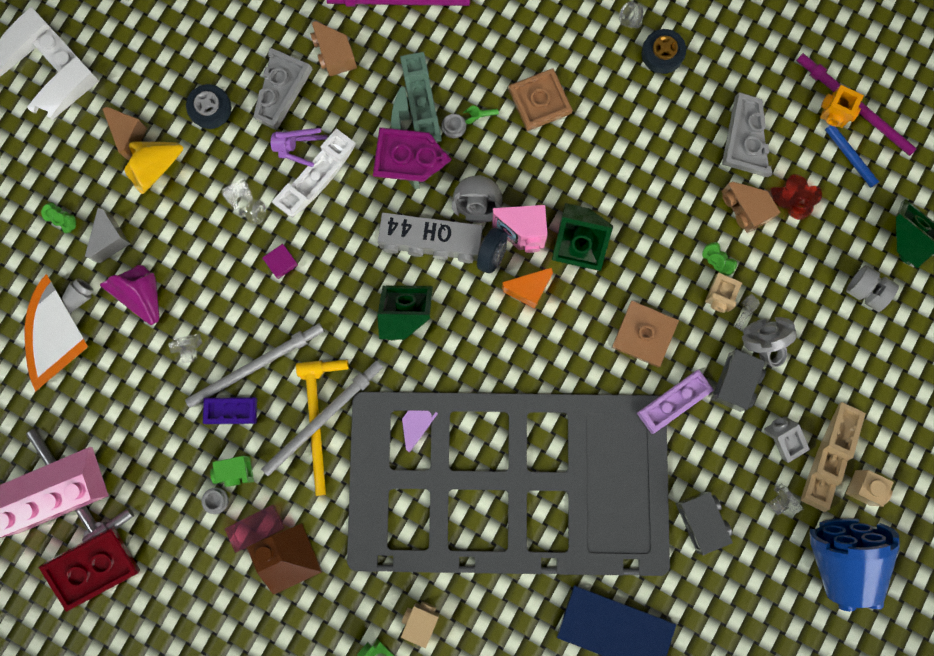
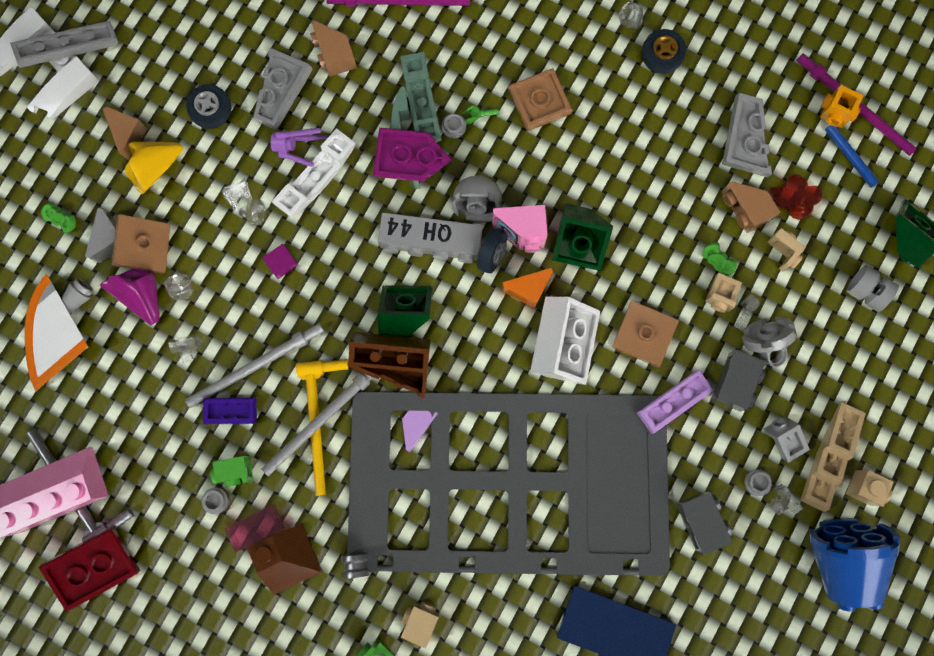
none -> light grey tile [10,21,119,68]
none -> medium nougat plate [112,214,170,274]
none -> clear tile [165,274,193,300]
none -> flat silver wheel [341,553,369,578]
none -> reddish brown wedge [348,332,431,399]
none -> white slope [530,297,600,385]
none -> light grey plate [744,469,772,496]
none -> tan bracket [767,228,806,272]

